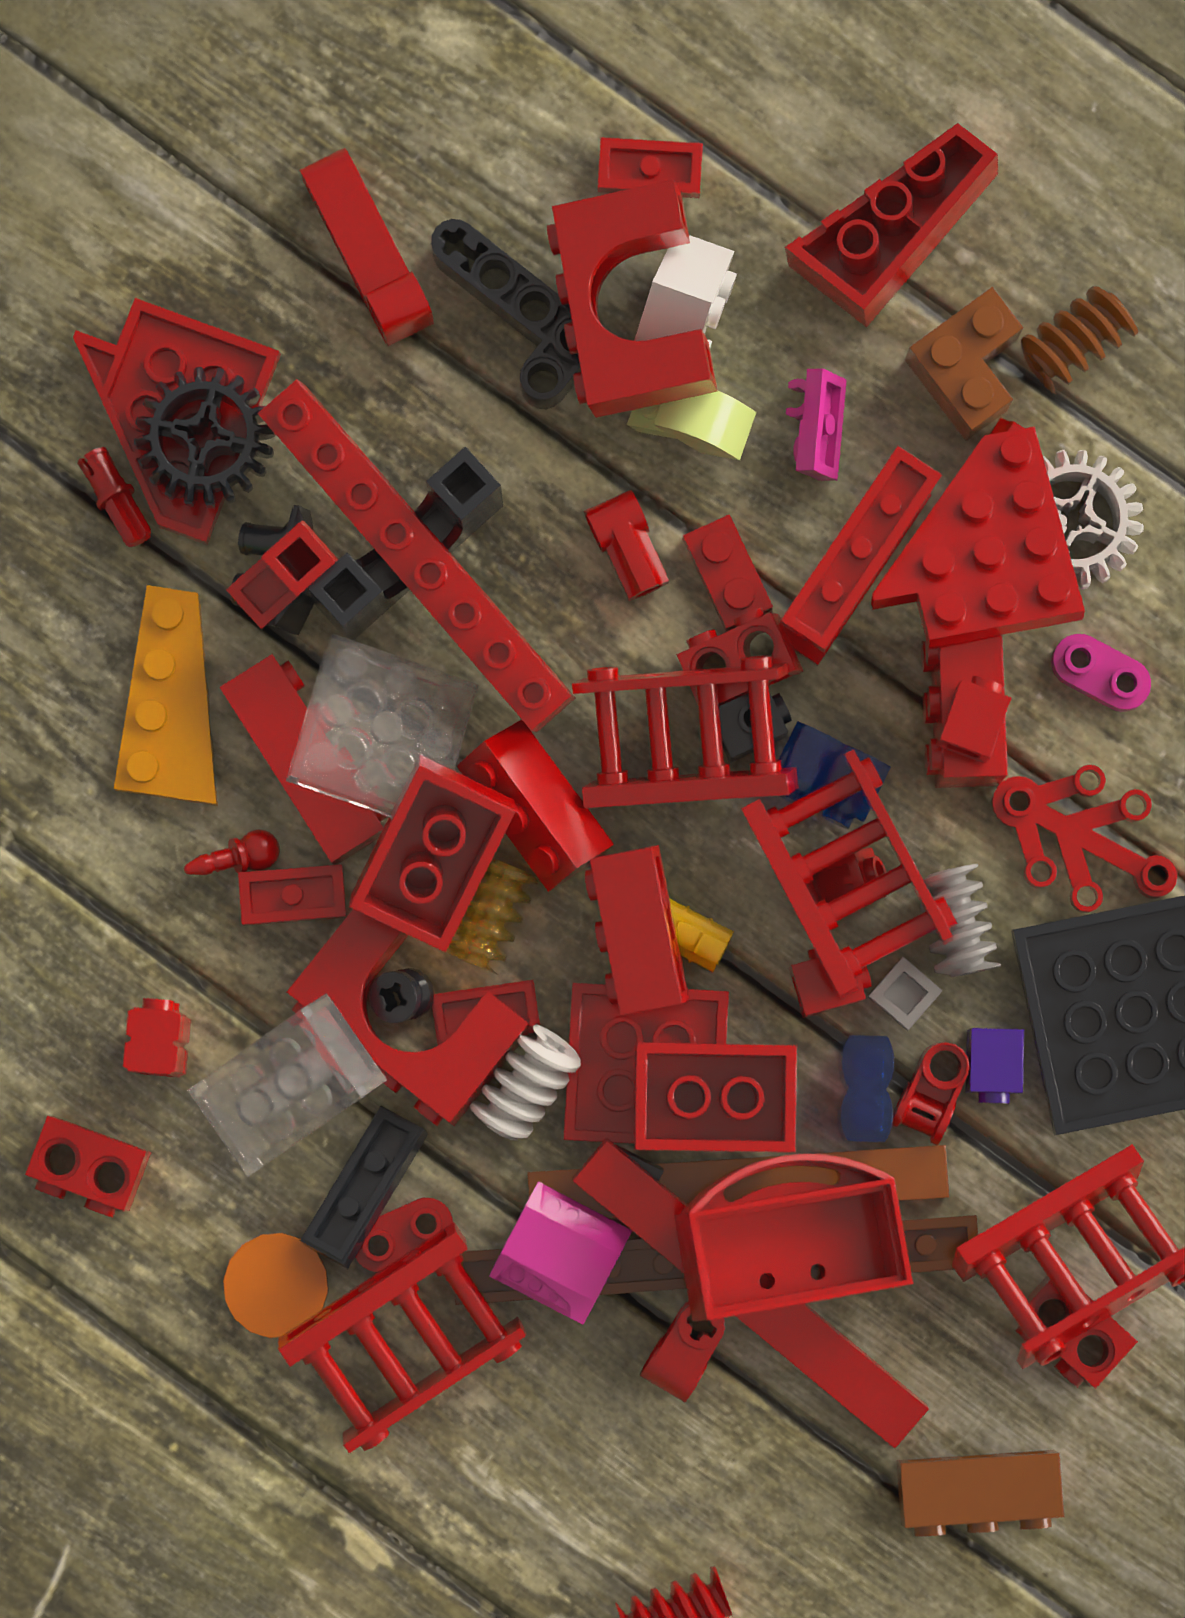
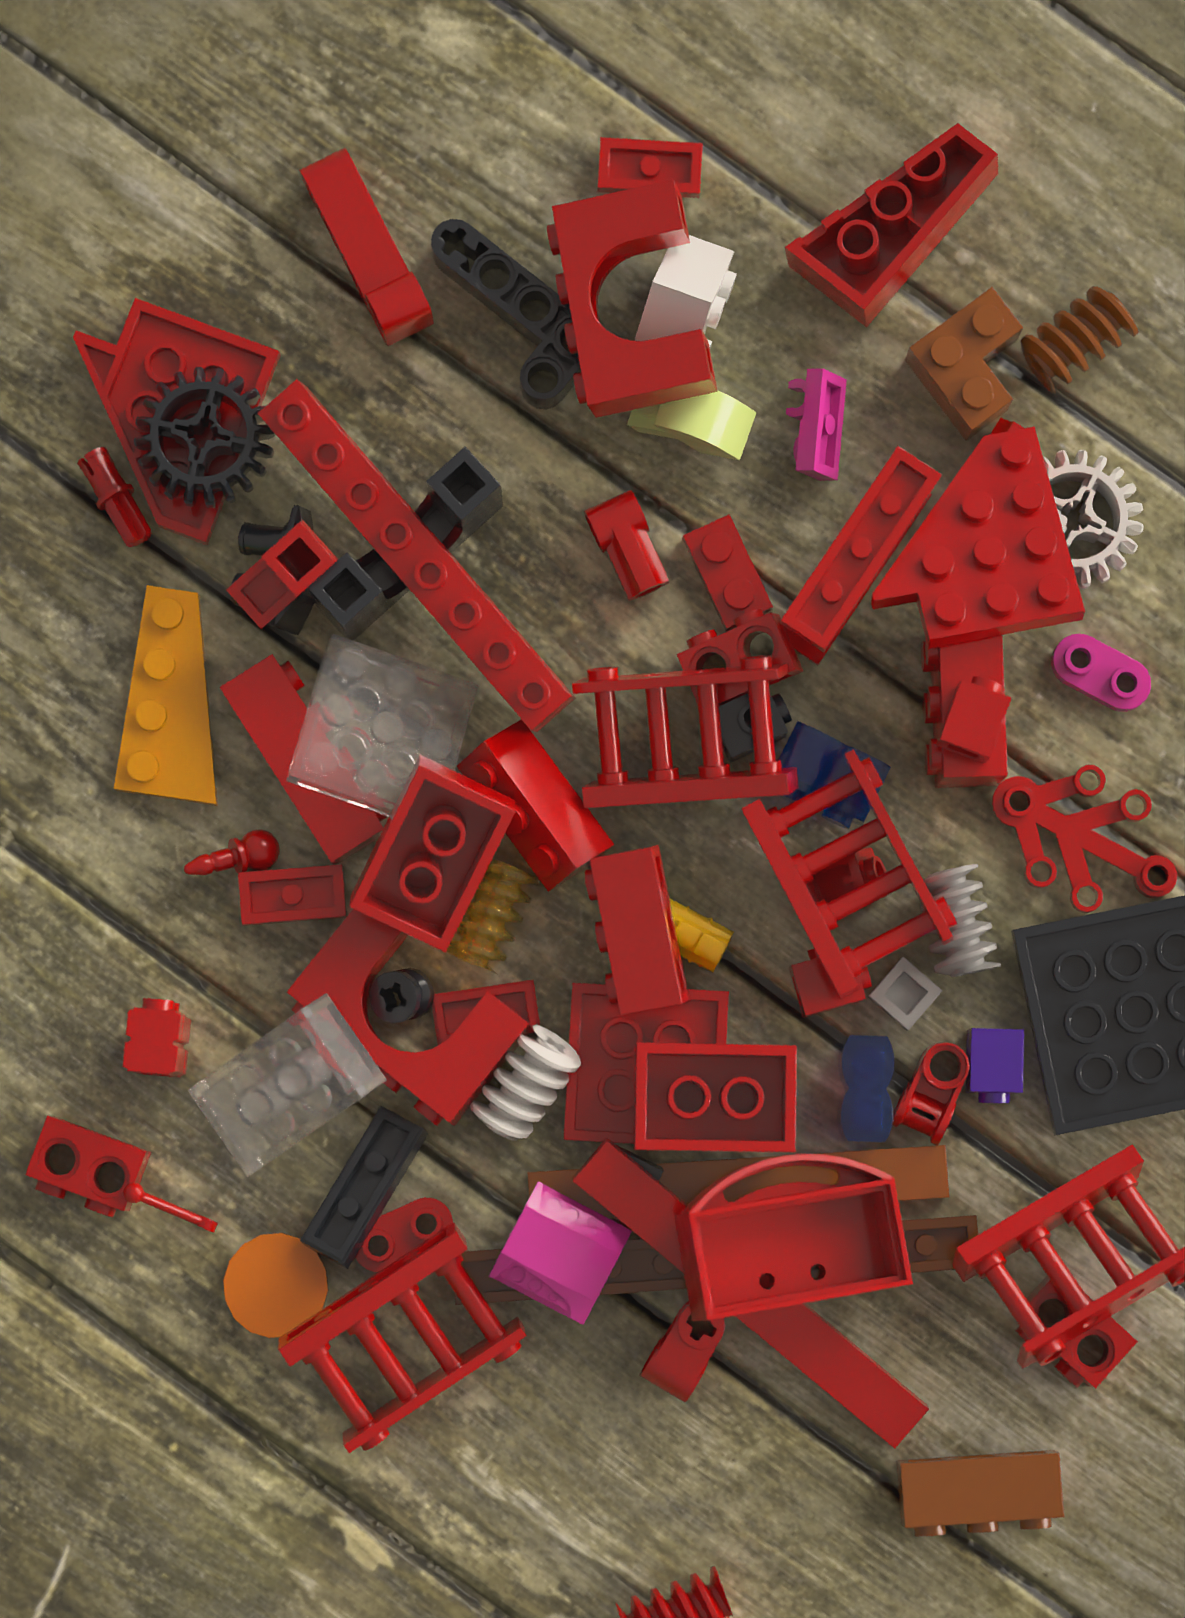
none -> red hinge [123,1183,218,1233]

